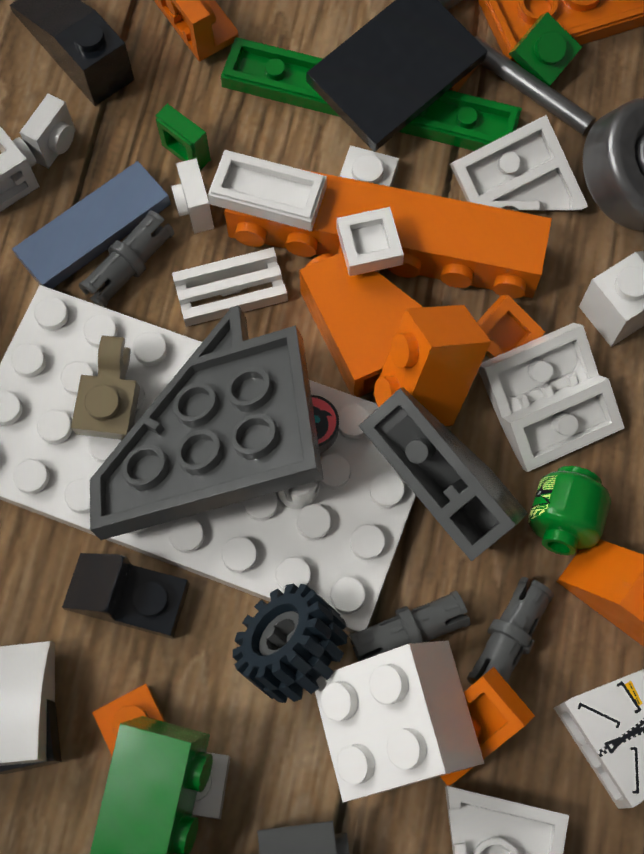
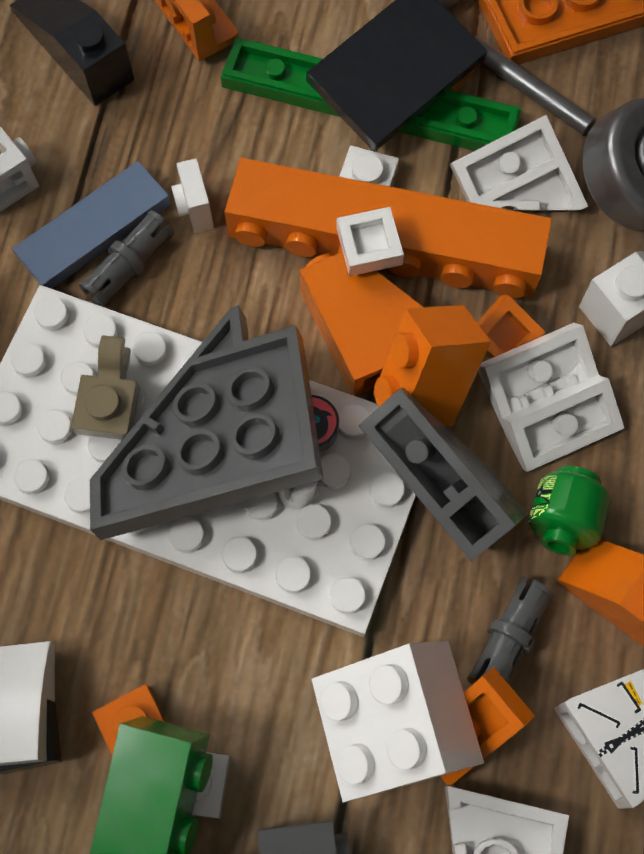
white plate [19,94,76,169] -> none
black slope [62,553,190,639] -> none
green tile [155,103,211,170] -> none
white tile [172,247,288,327] -> none
white tile [208,150,327,231] -> none
black bush [233,583,348,703] -> none
dark grey pin [349,590,471,662] -> none
green plate [509,12,582,86] -> none

